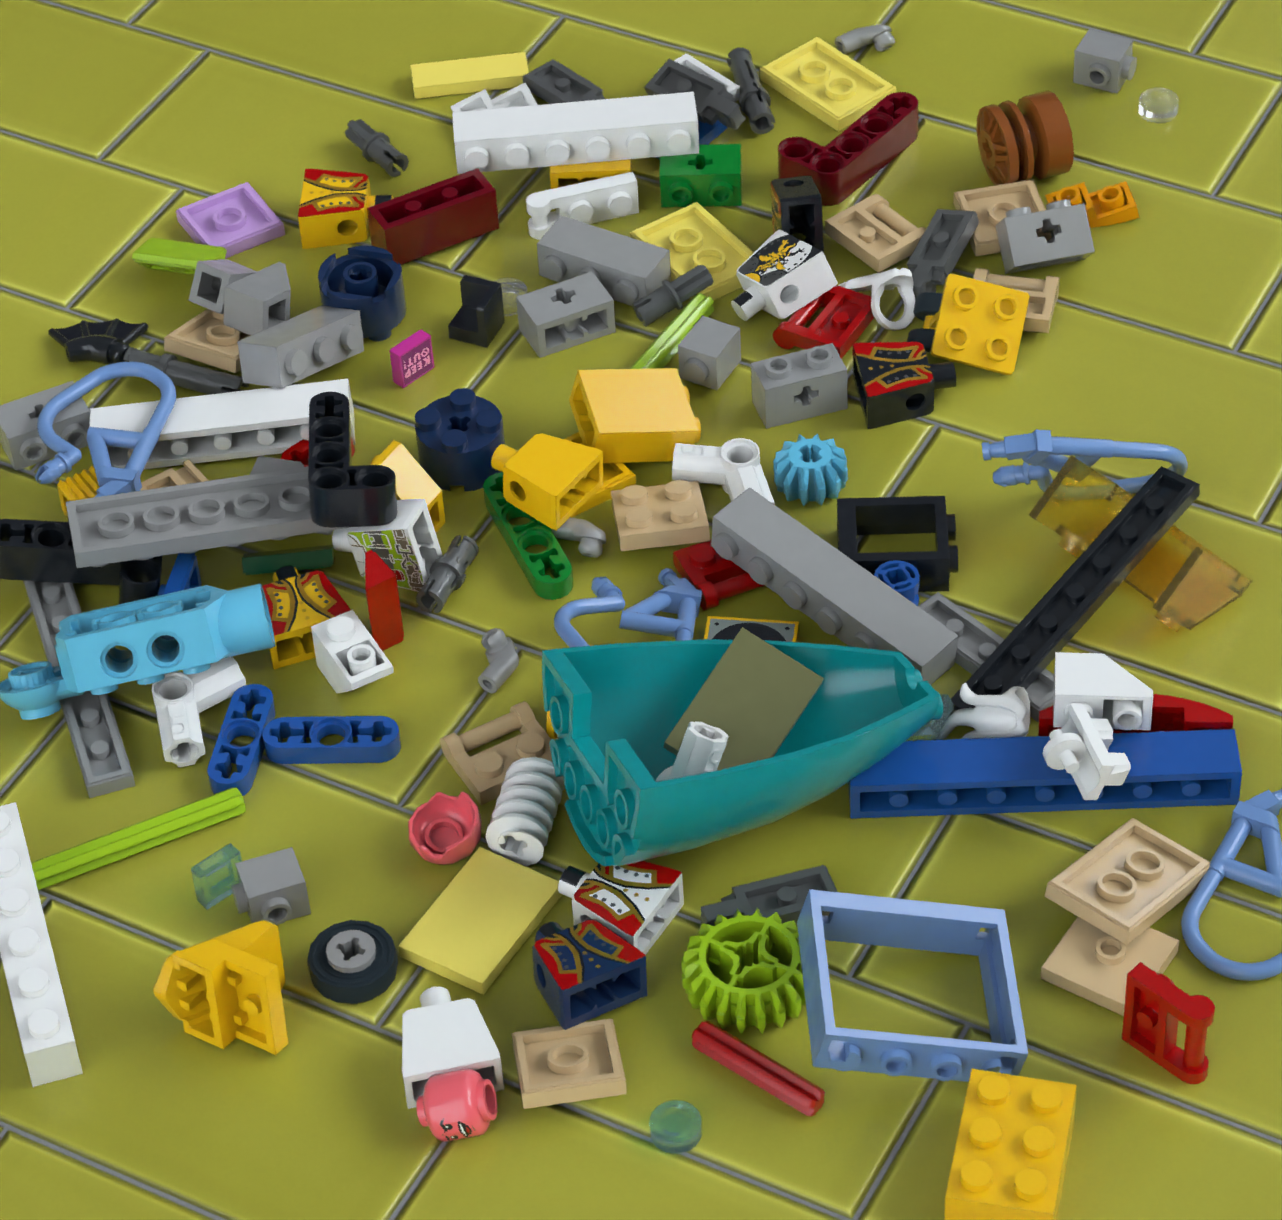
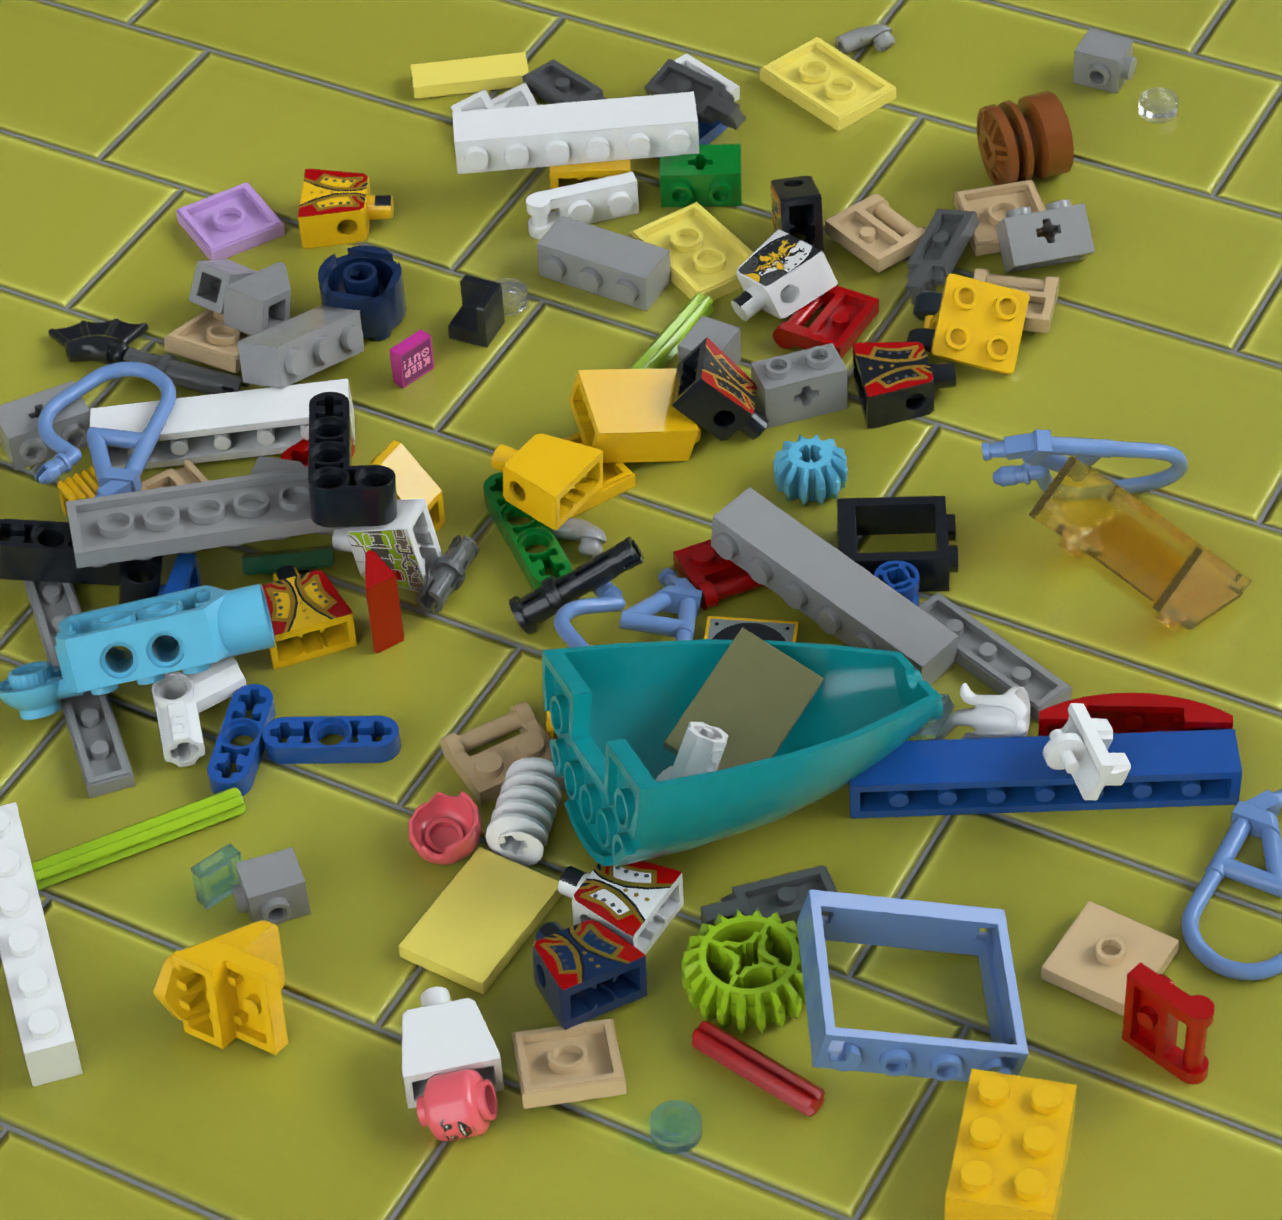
lime slope [132,238,227,275] -> none
black wheel [307,920,398,1004] -> none
white slope [311,609,394,694] -> none
dark grey axle [345,119,409,177] -> none
dark red brick [367,168,499,265] -> none
dark blue brick [415,388,505,491] -> none
light grey arm [478,628,519,693] -> none
light grey brick [516,271,616,358] -> none
tan plate [611,480,710,551] -> none
dark grey axle [631,265,713,327] -> none
white piece [672,438,775,505] -> none
dark grey pin [727,48,775,134] -> none
dark red beam [778,92,918,206] -> none
white piece [838,268,916,331] -> none
black tile [946,466,1200,729] -> none
light orange slope [1045,181,1140,228] -> none
tan tile [1045,818,1210,945] -> none
white slope [1053,652,1153,730] -> none
none -> black pin [509,536,644,635]
none -> black torso [671,337,769,440]

